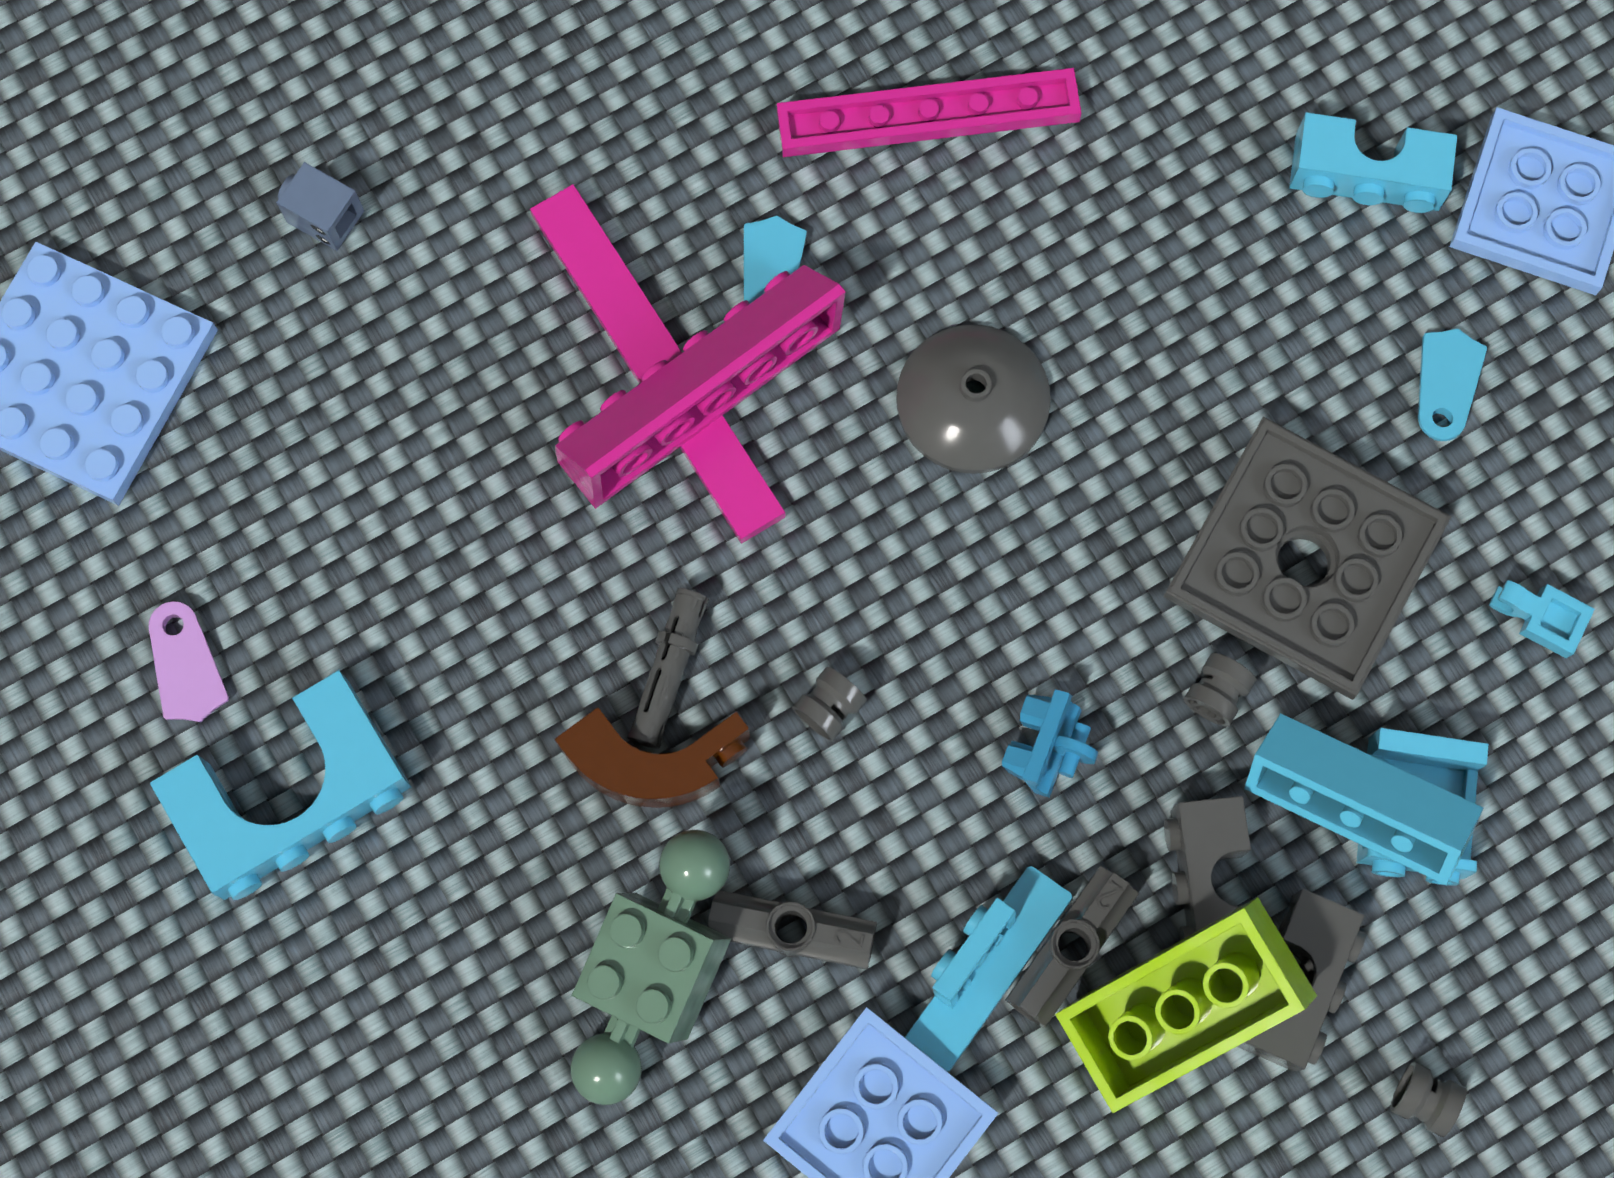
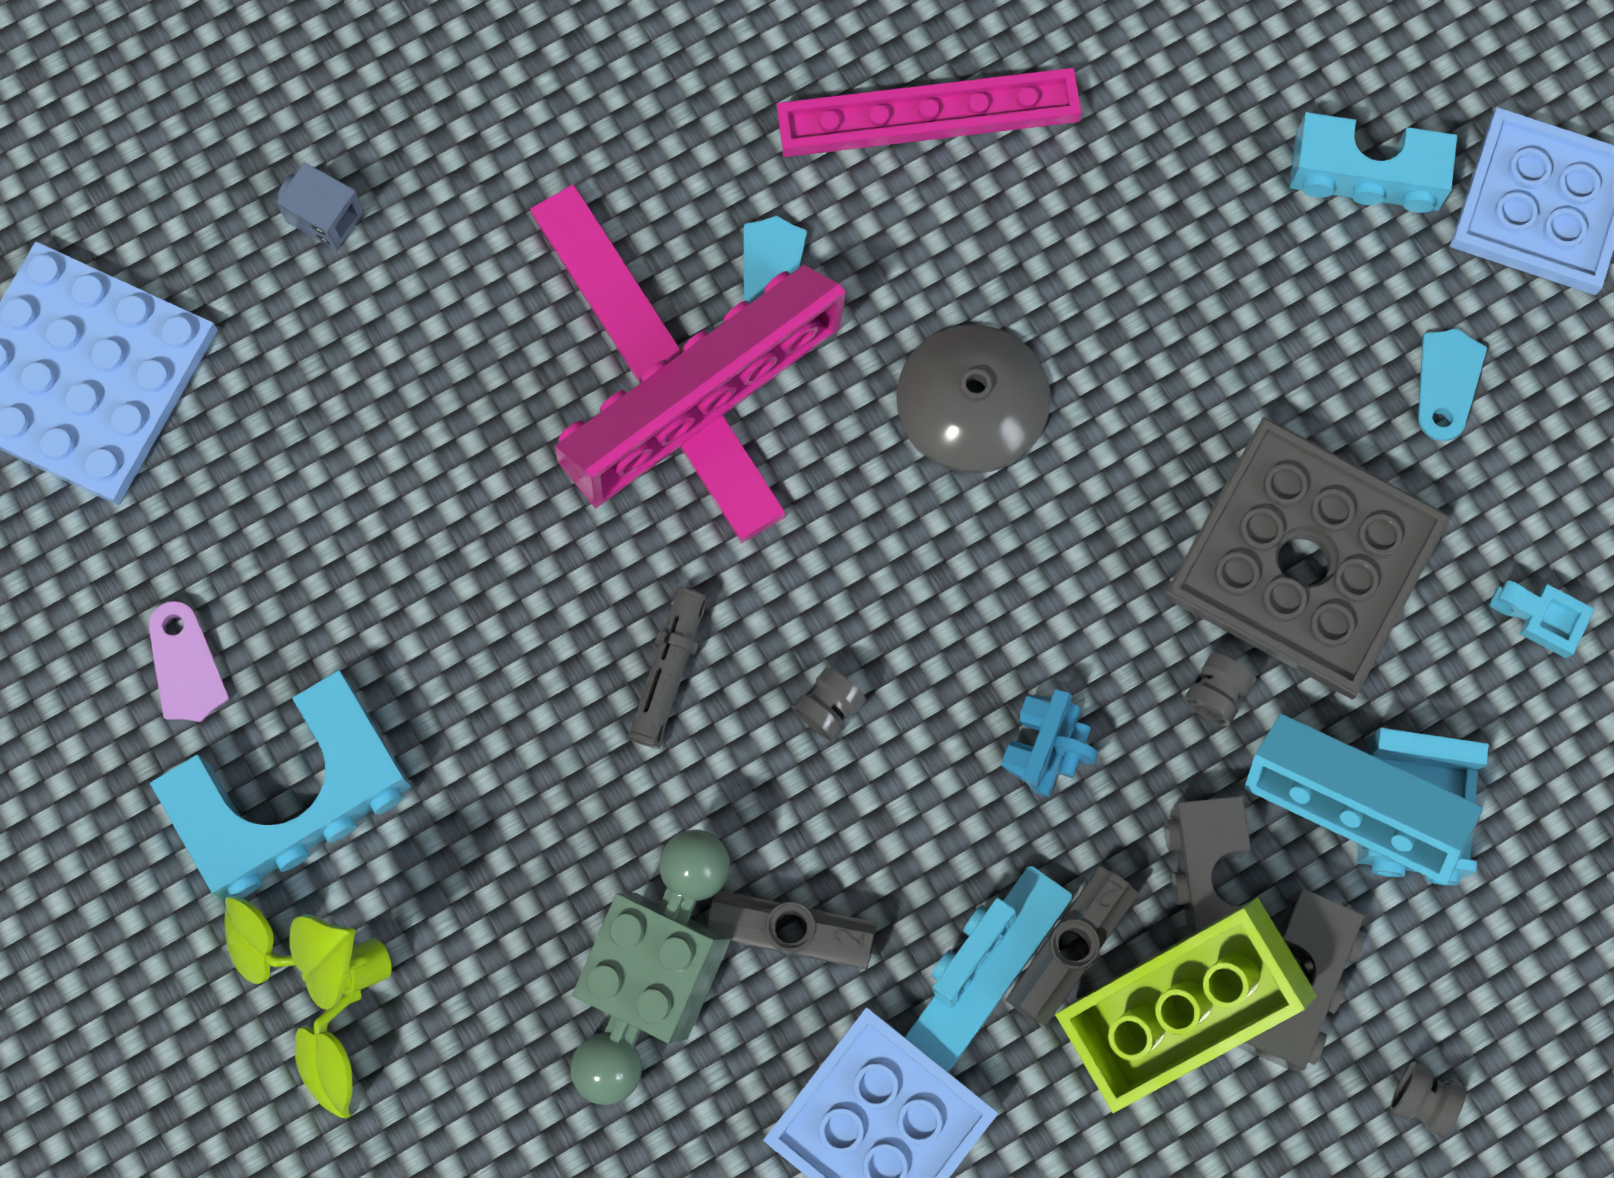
reddish brown arch [555,708,750,808] -> none
none -> lime plant [224,895,392,1118]

